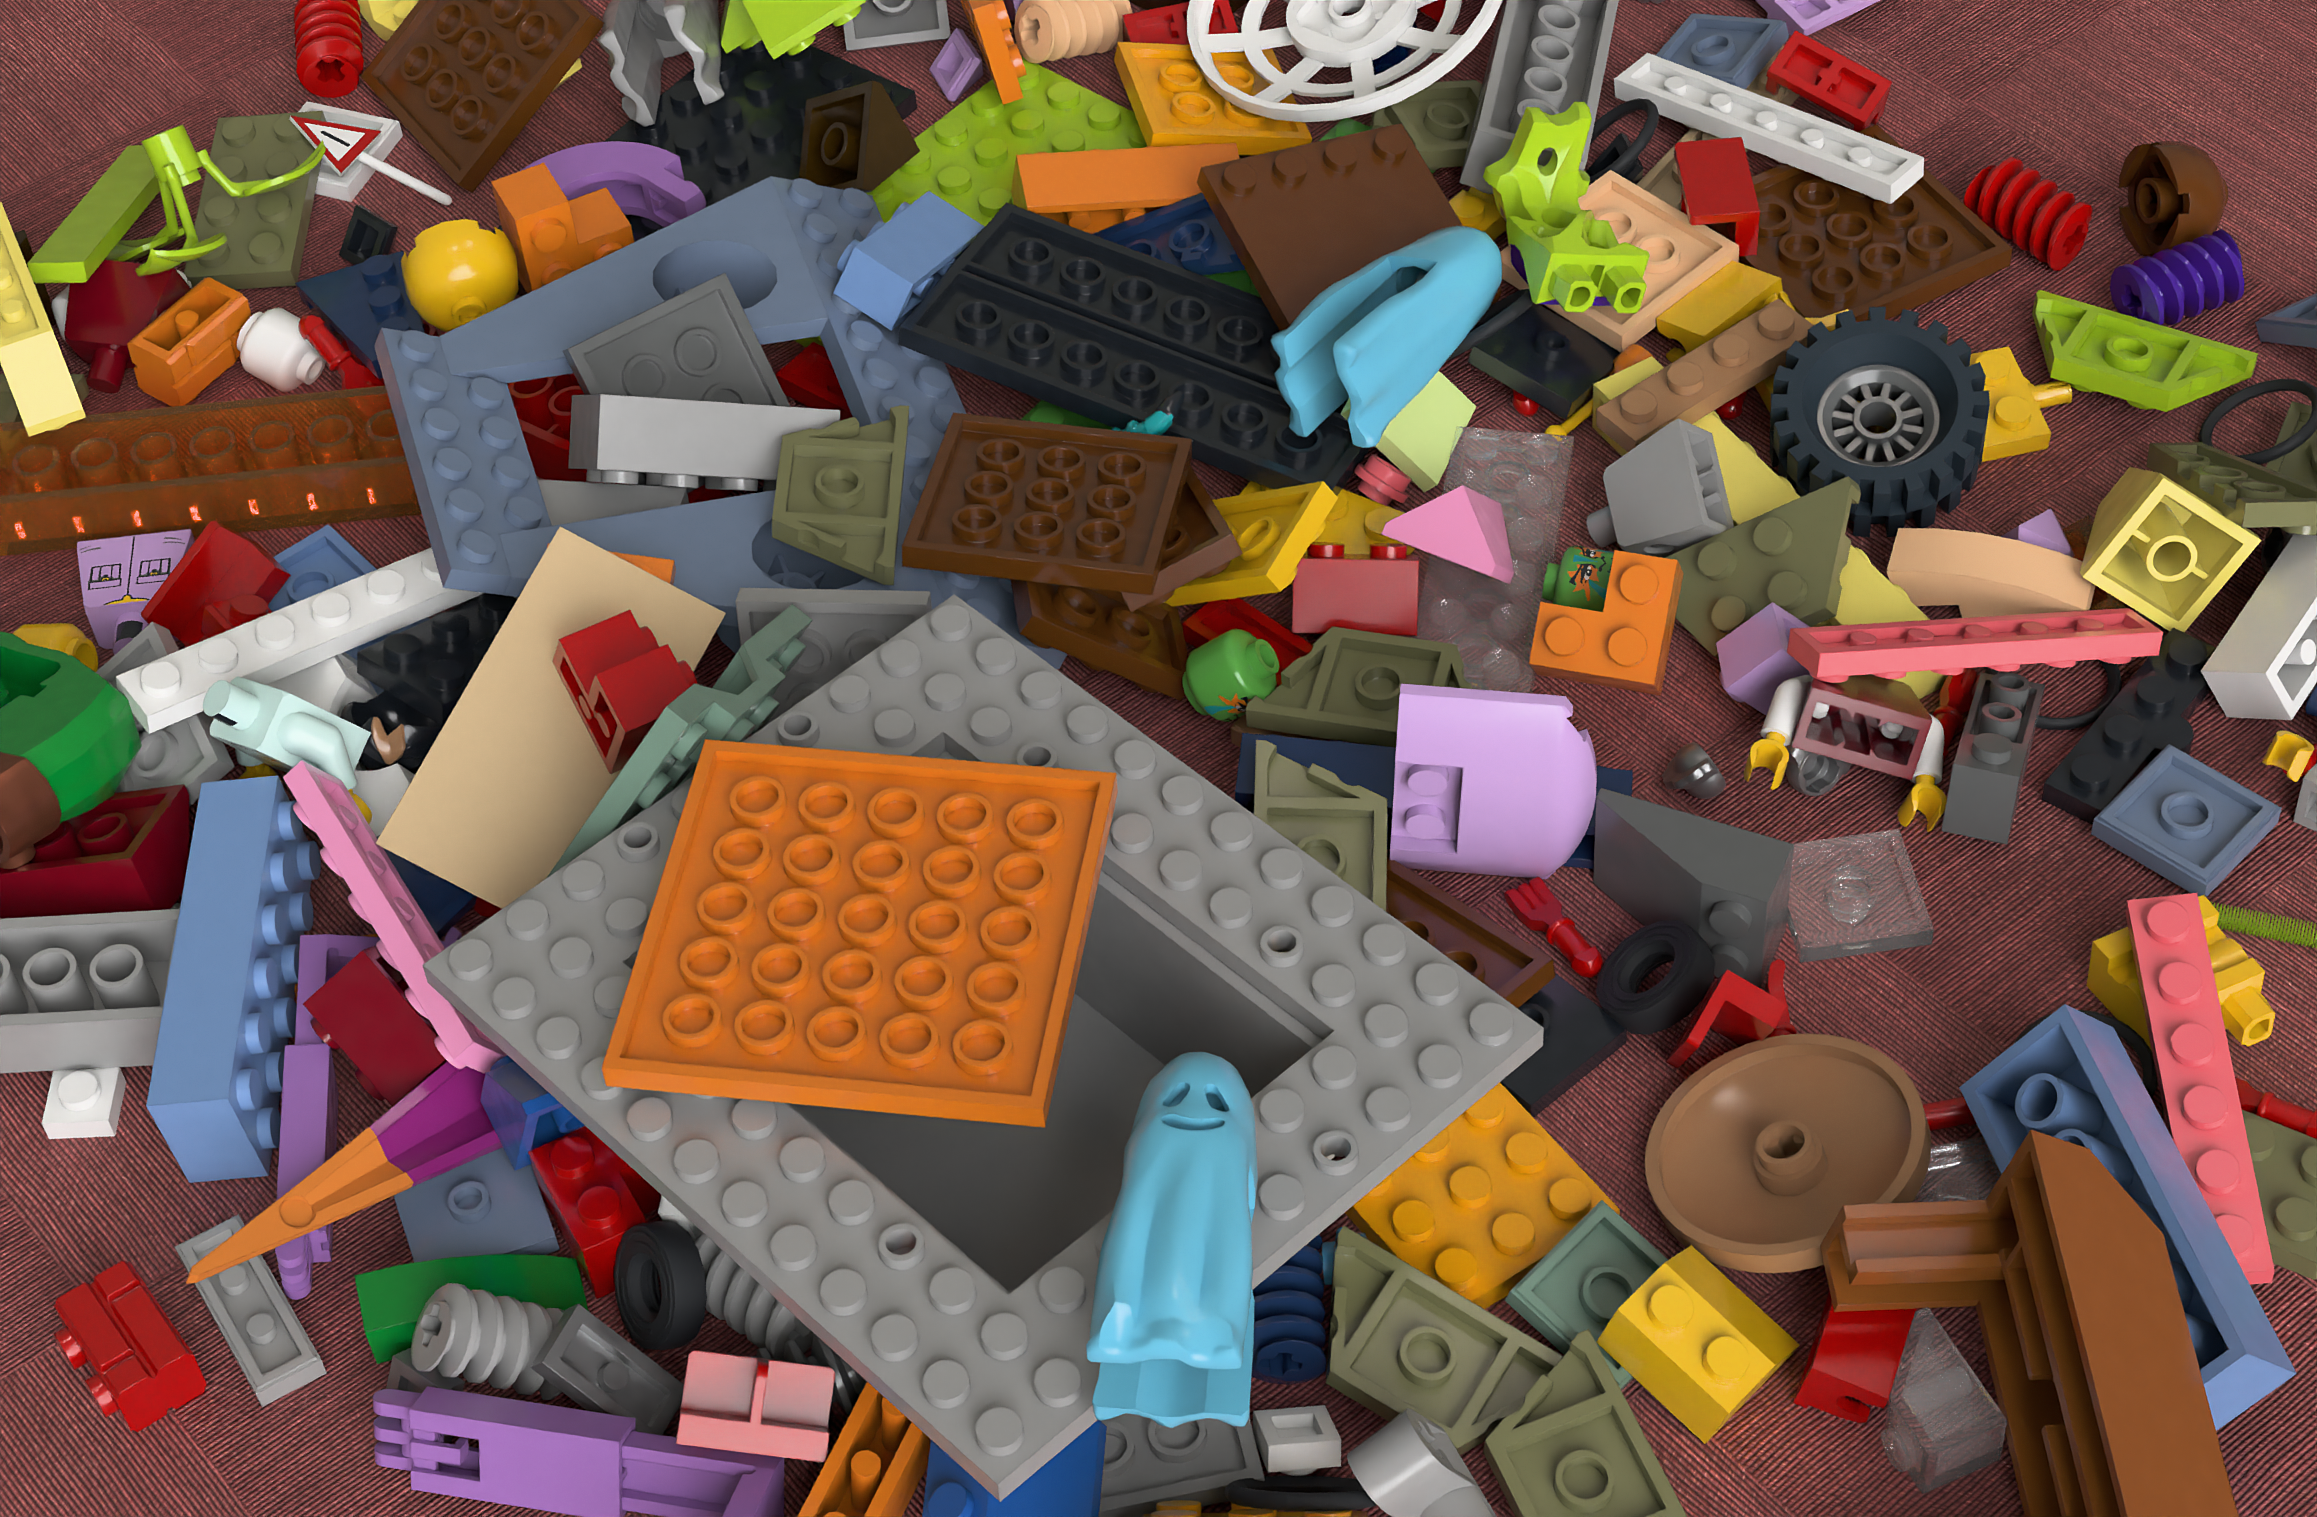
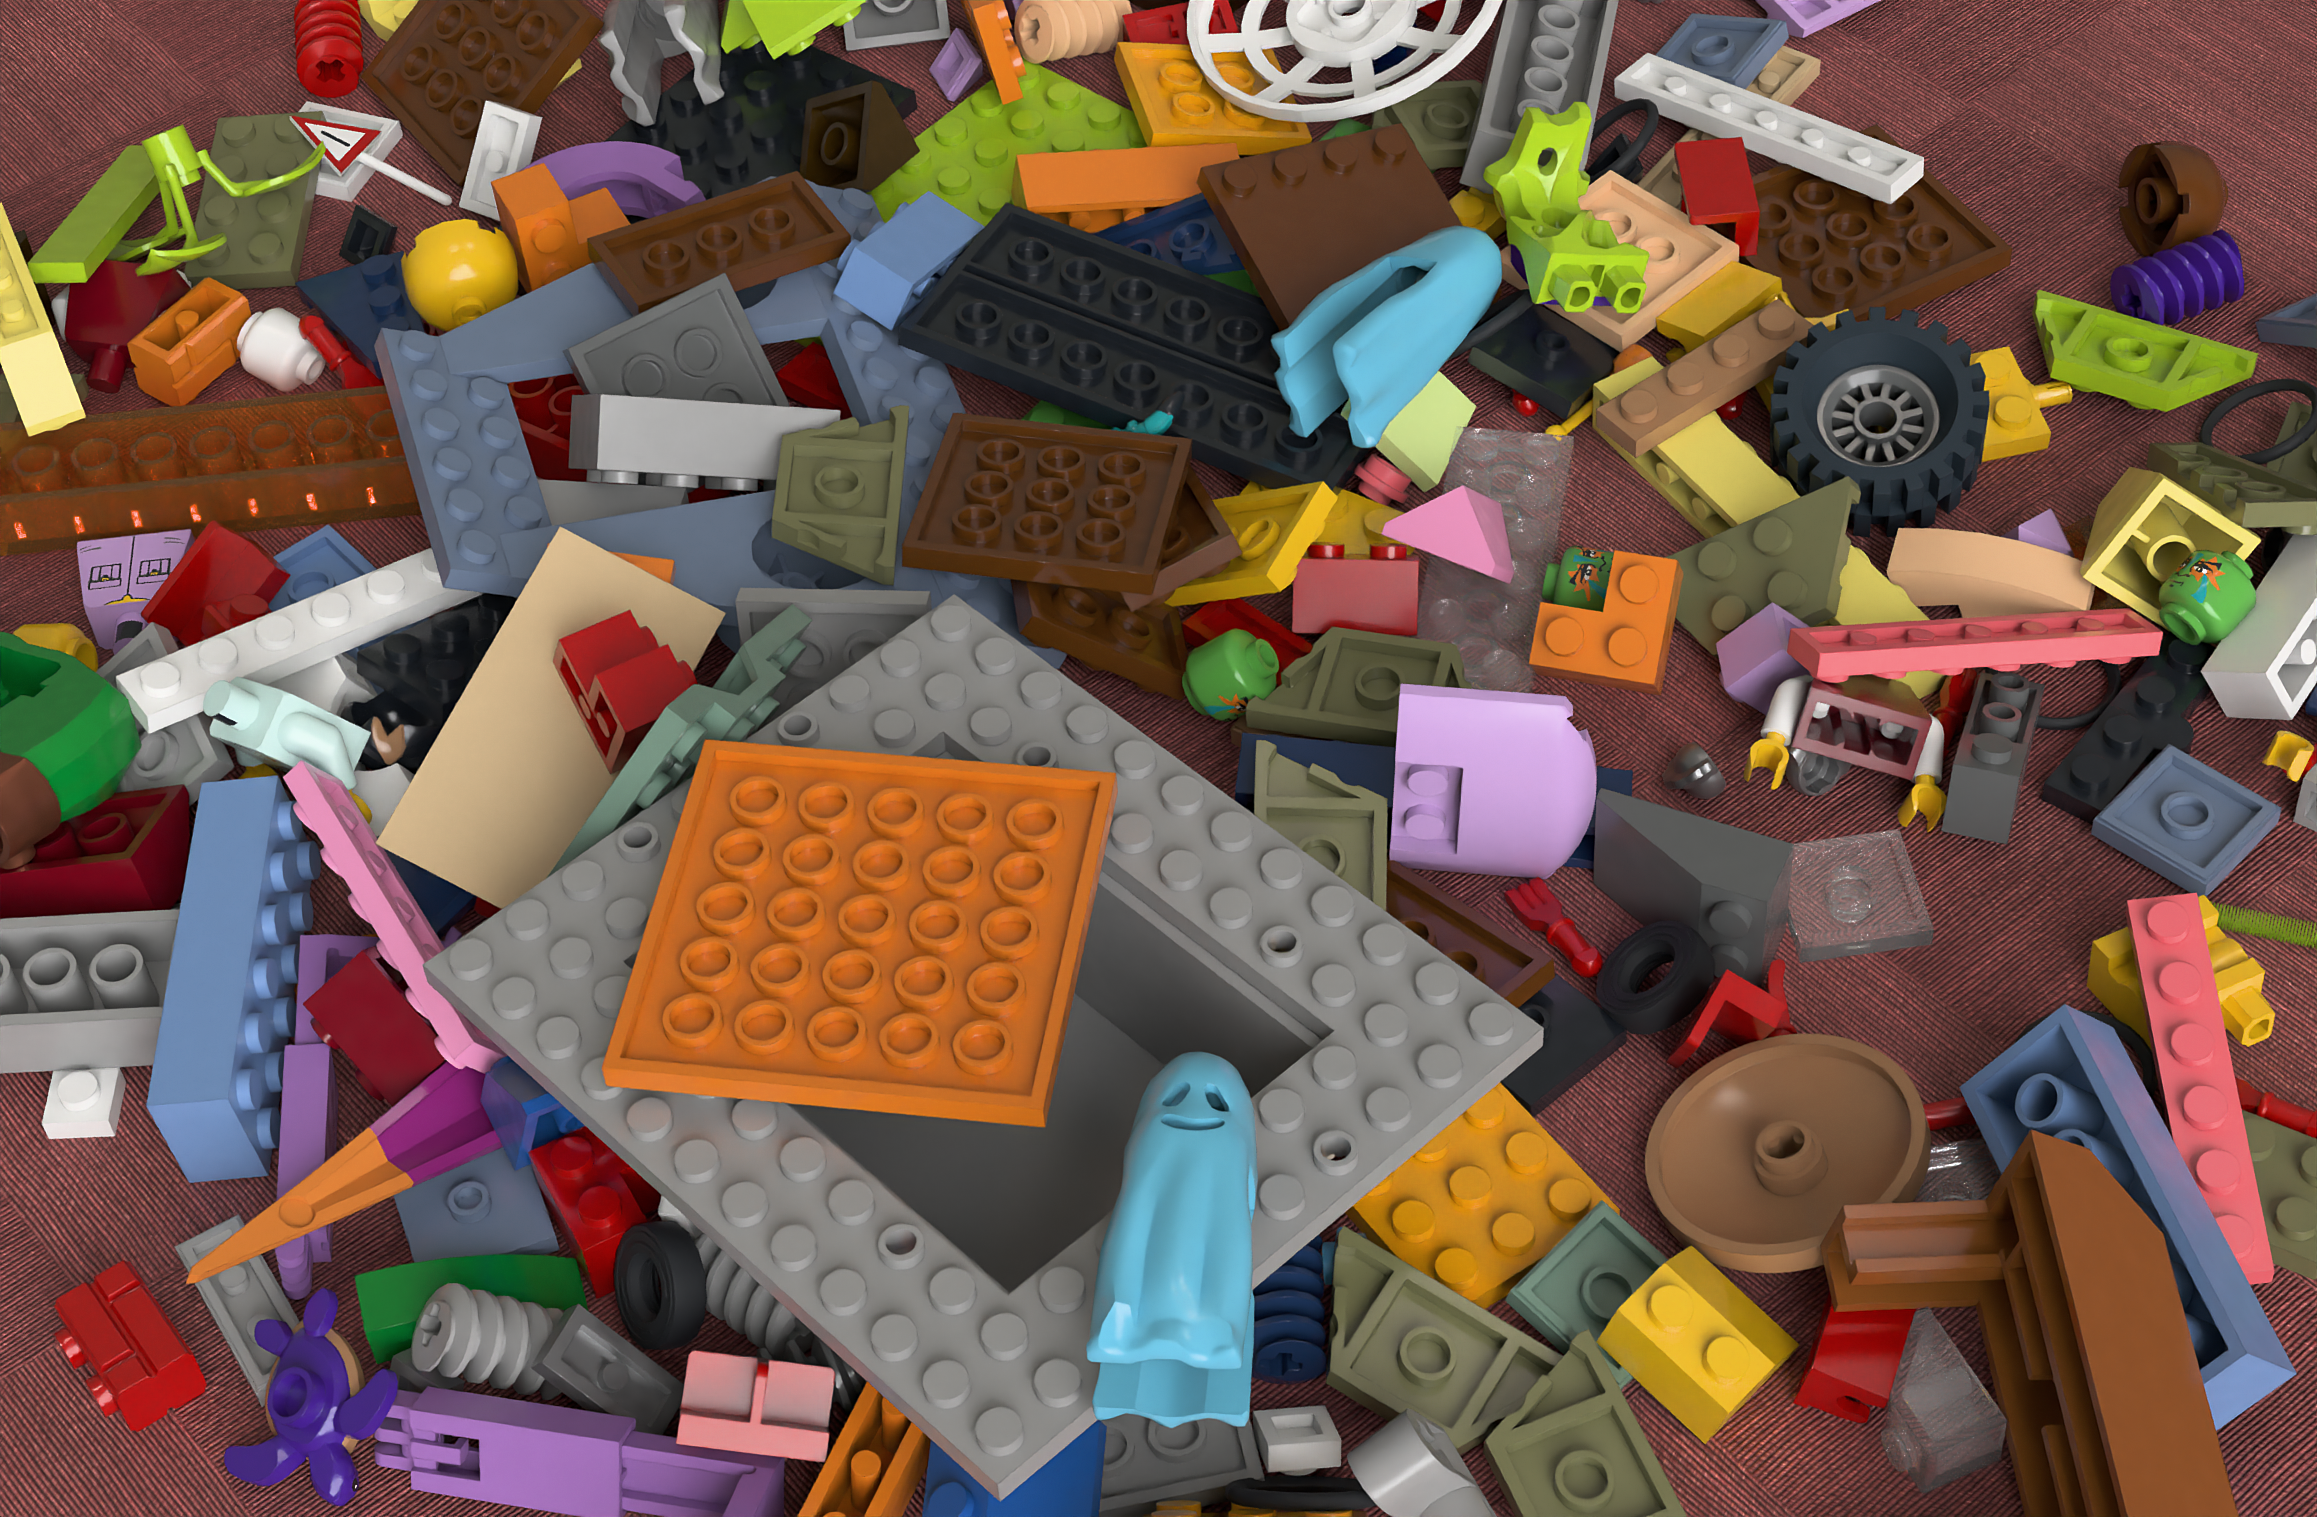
light grey torso [1586,418,1734,558] -> none
red hinge [1765,30,1892,132] -> none
red piece [1964,157,2093,271] -> none
none -> dark purple animal [224,1288,398,1506]
none -> white plate [459,101,542,221]
none -> reddish brown plate [587,171,851,316]
none -> bright green head [2159,550,2256,645]

